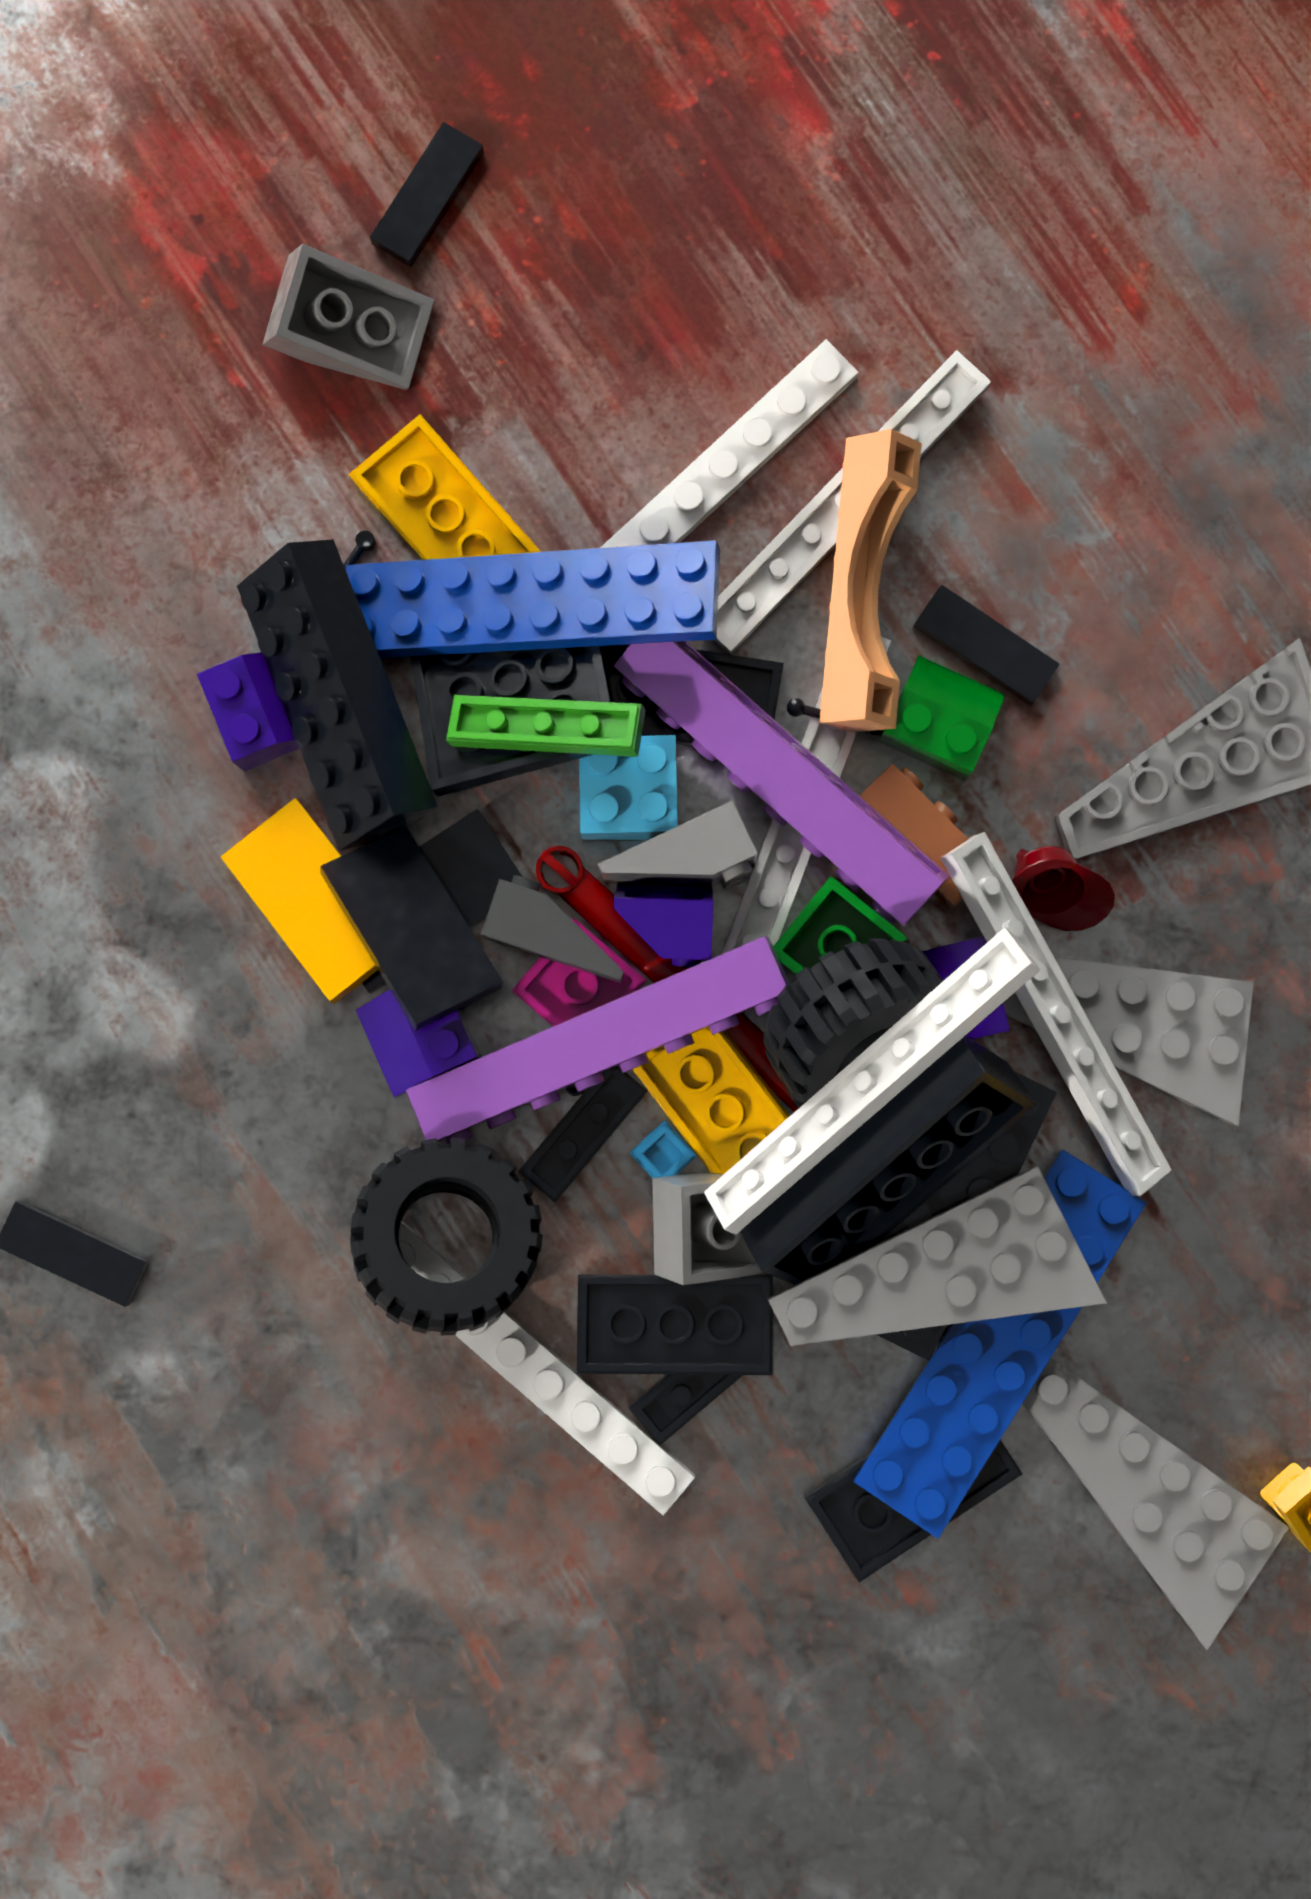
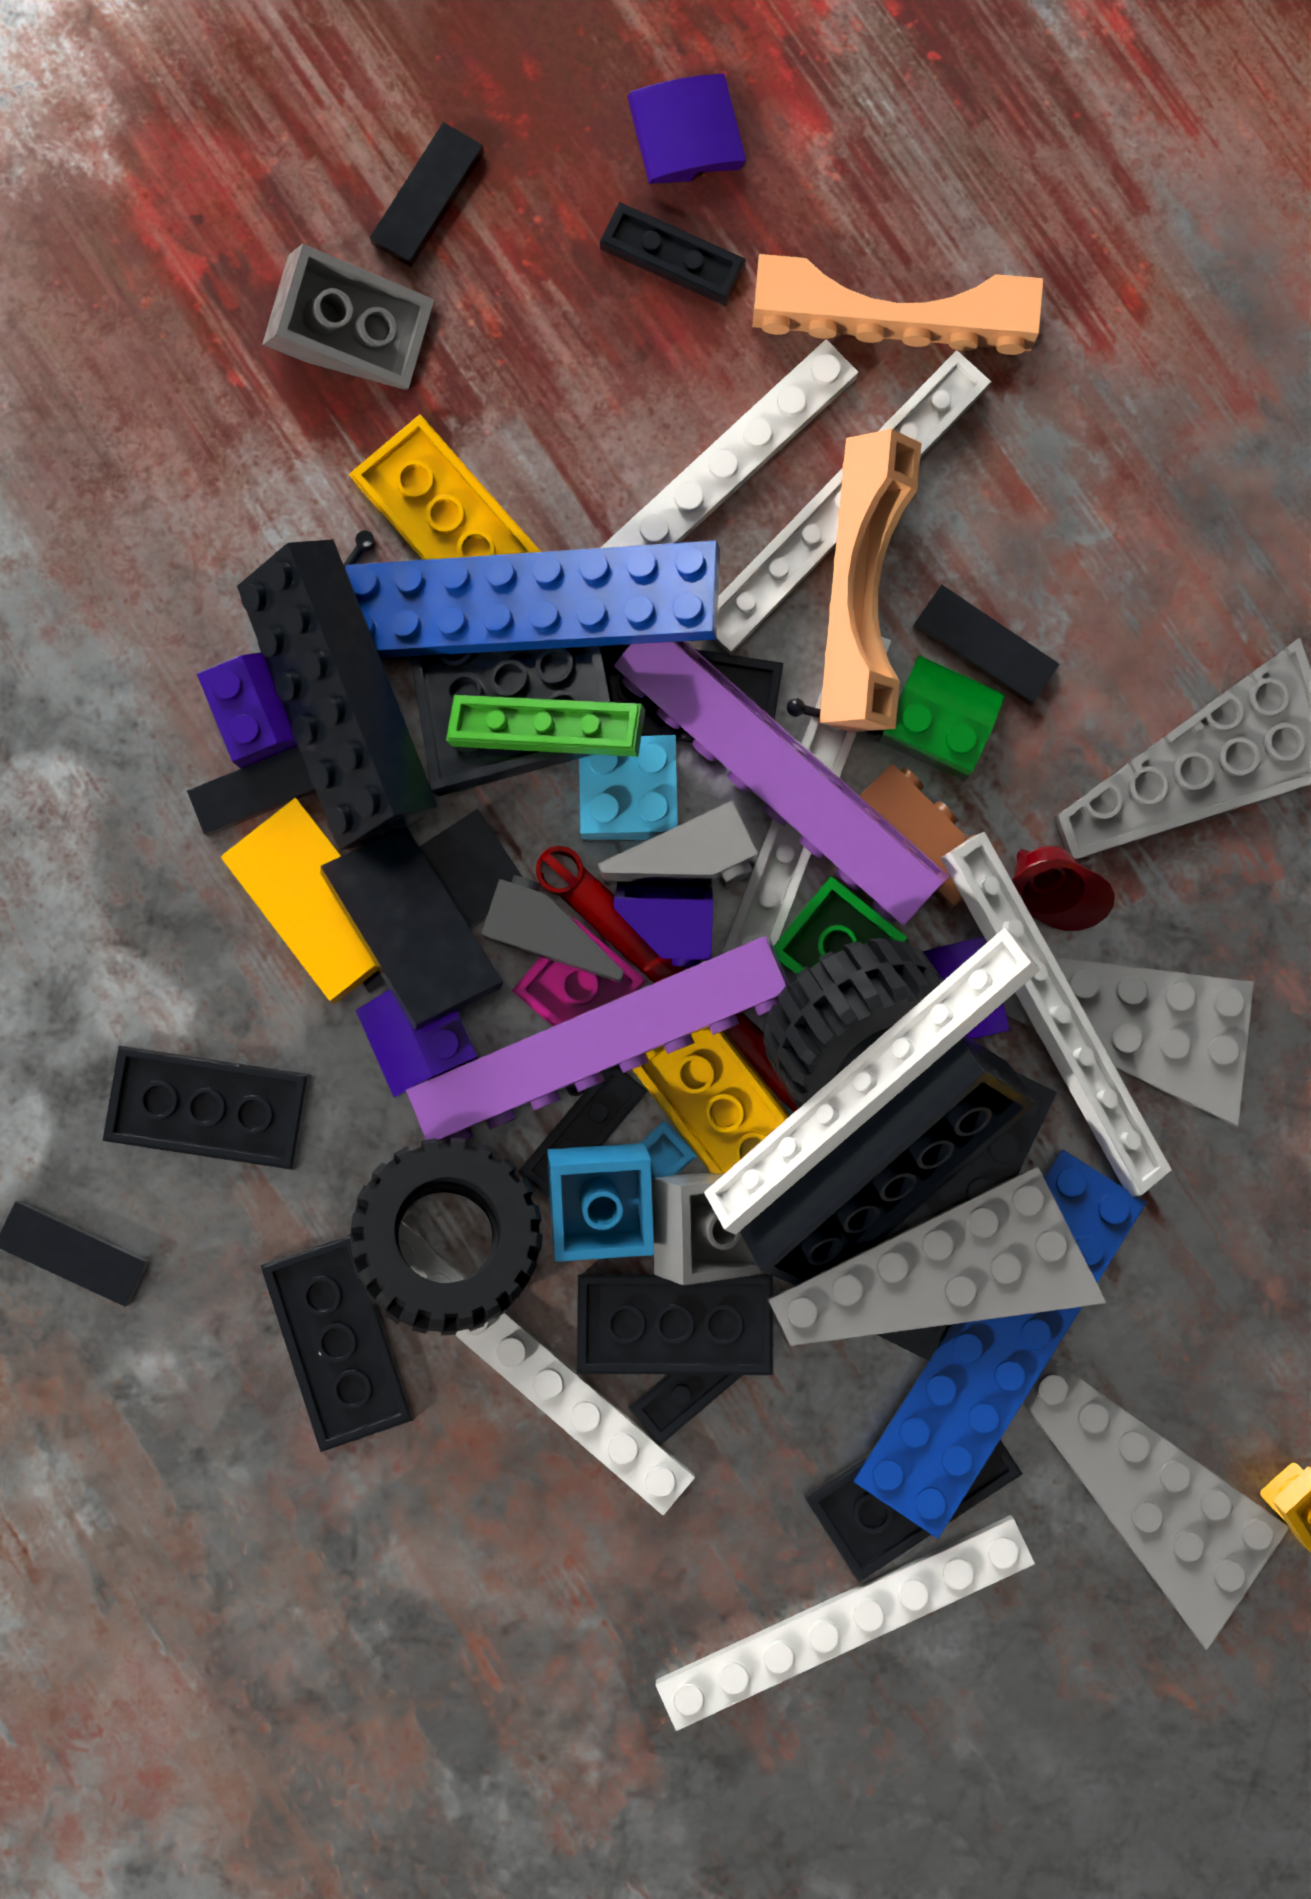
none -> black tile [102,1045,311,1170]
none -> black tile [187,746,316,836]
none -> black tile [260,1235,415,1452]
none -> dark azure brick [547,1143,654,1262]
none -> black tile [599,202,746,306]
none -> dark purple slope [627,74,746,184]
none -> white plate [655,1515,1035,1731]
none -> light nougat arch [752,254,1043,355]

